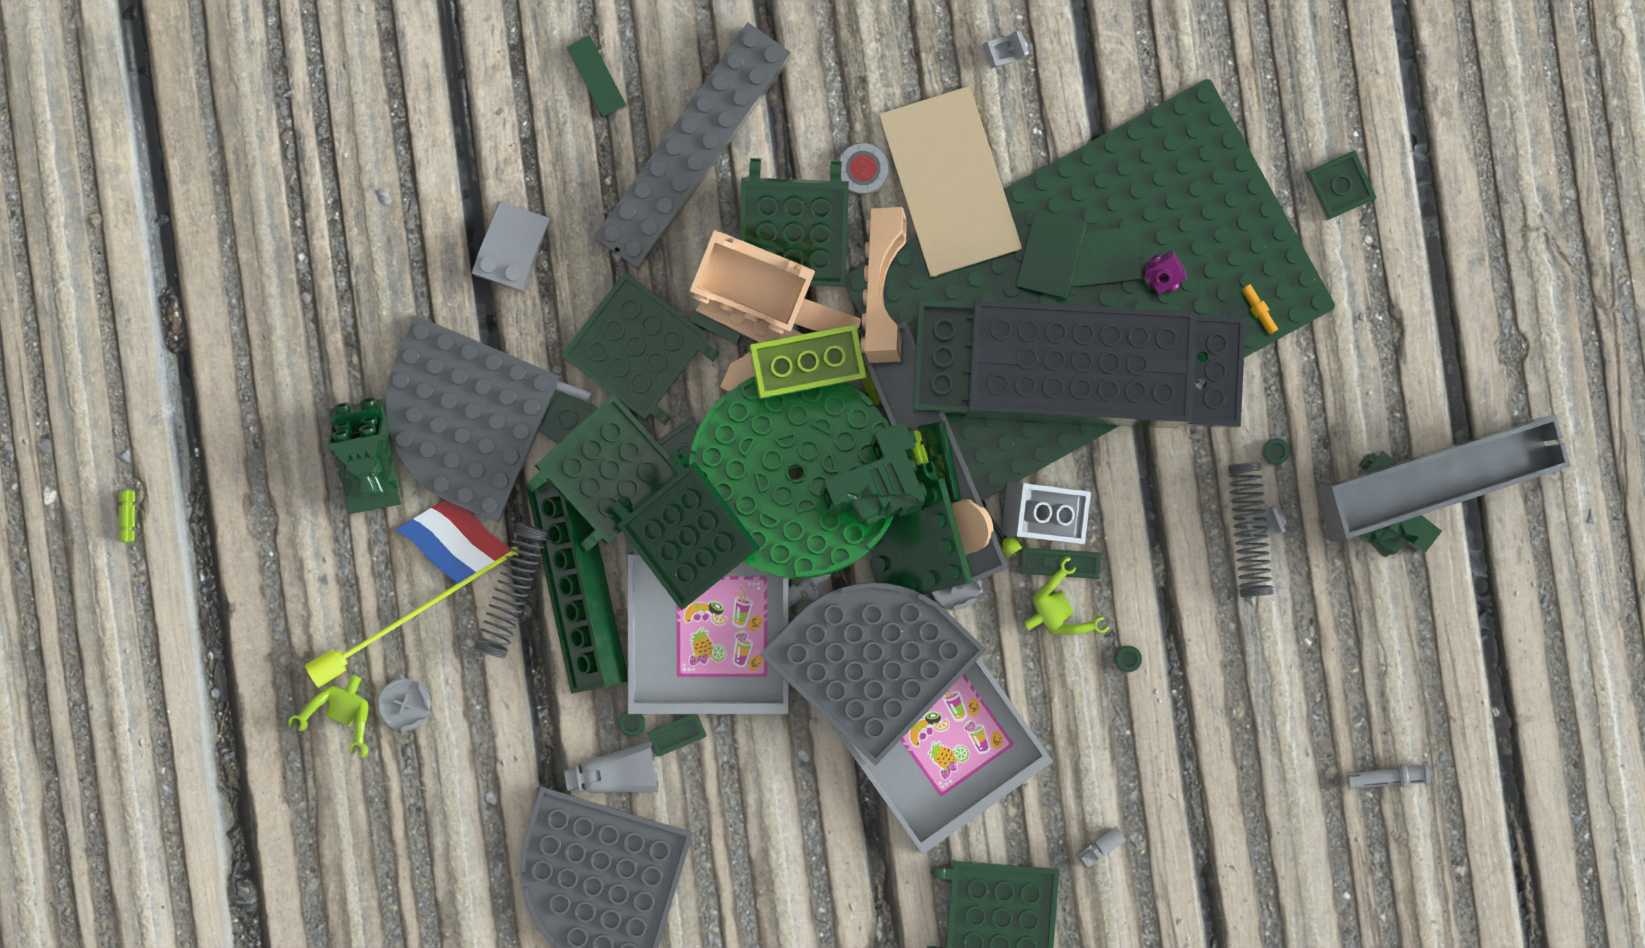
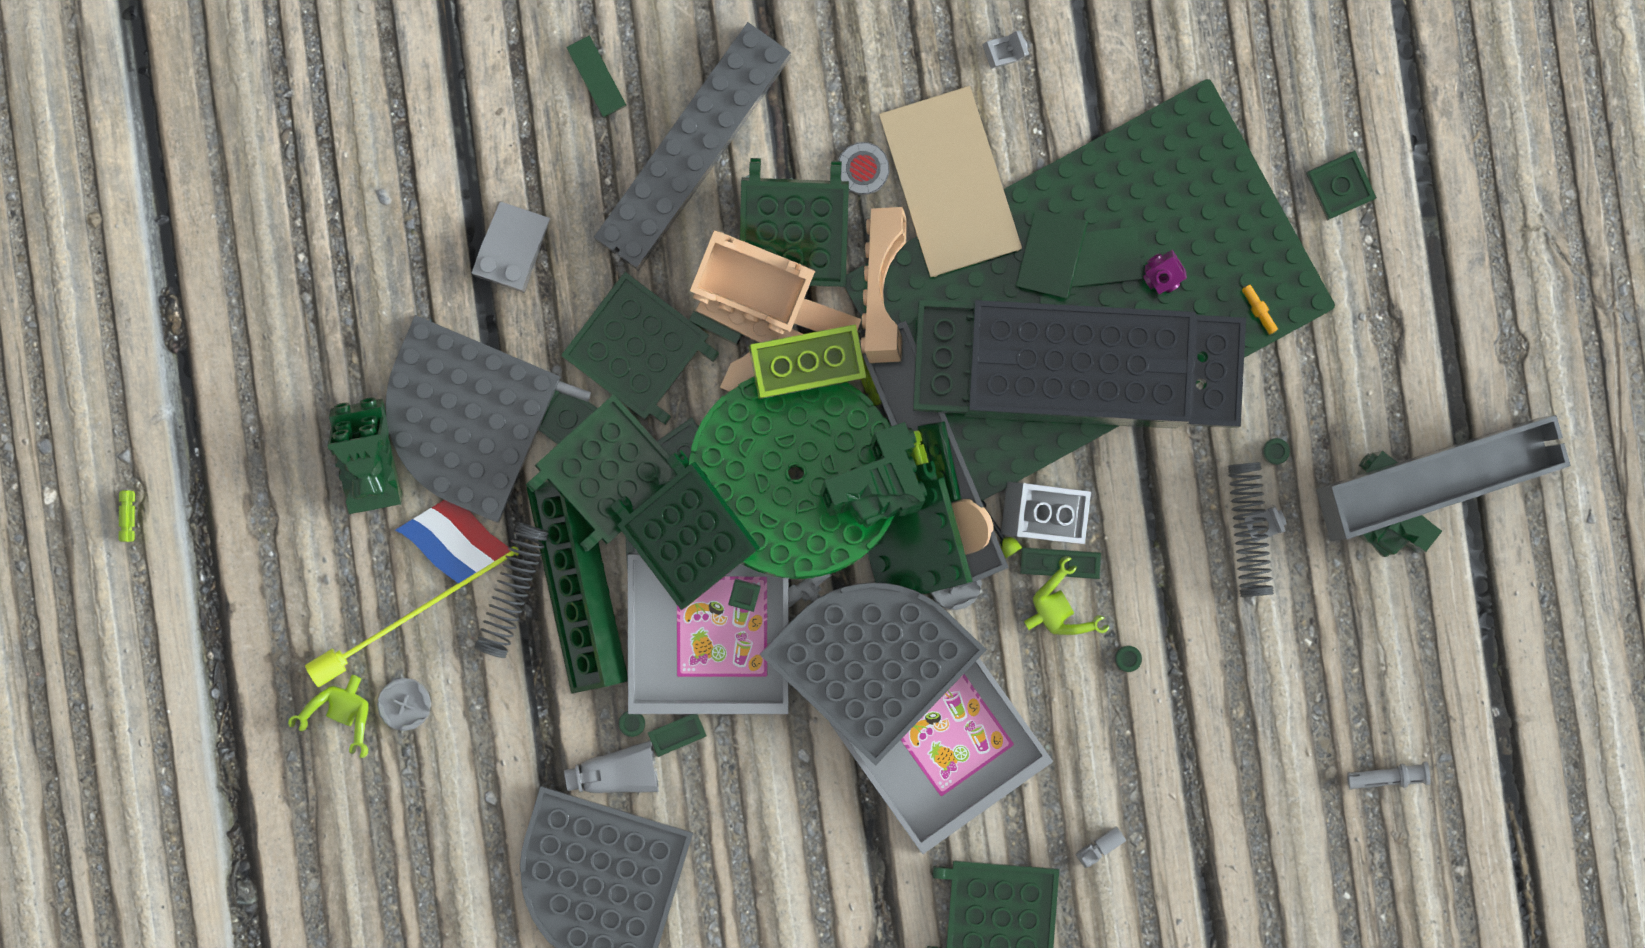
none -> dark green tile [728,578,761,612]

